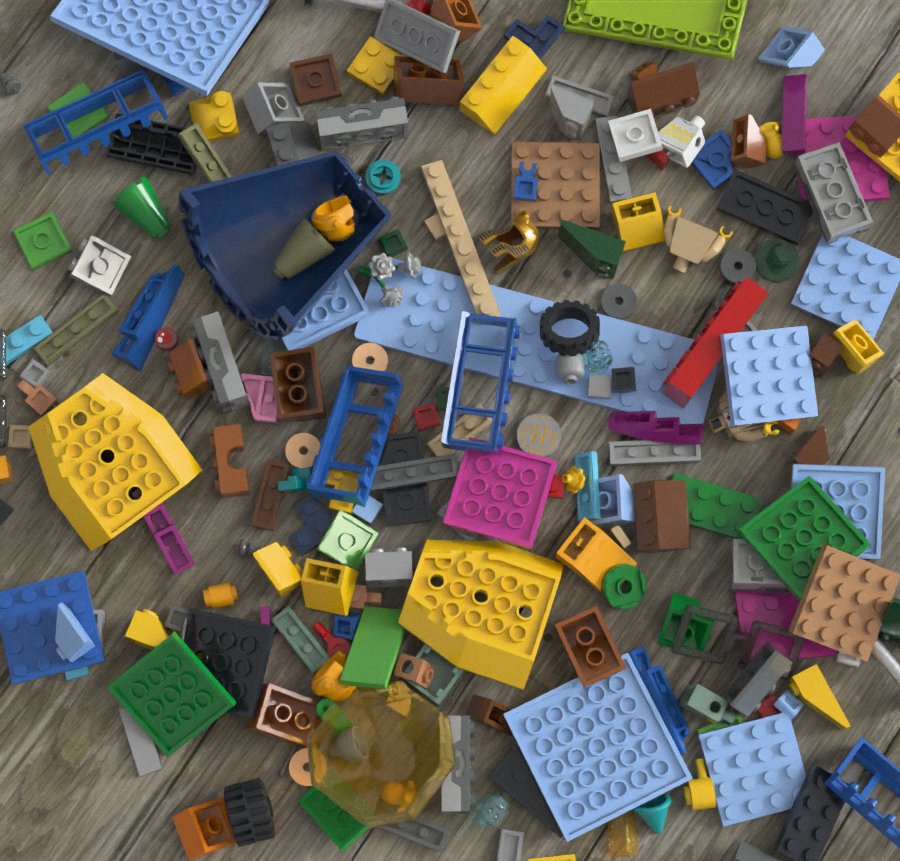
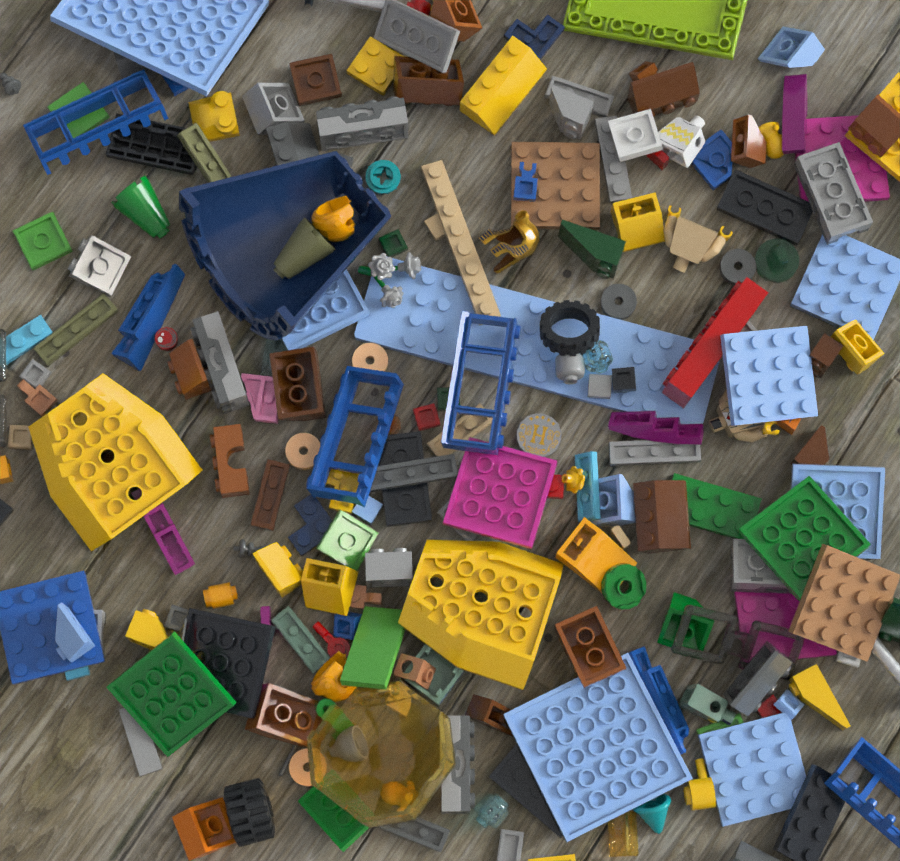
teal bracket [278,468,312,492] -> none

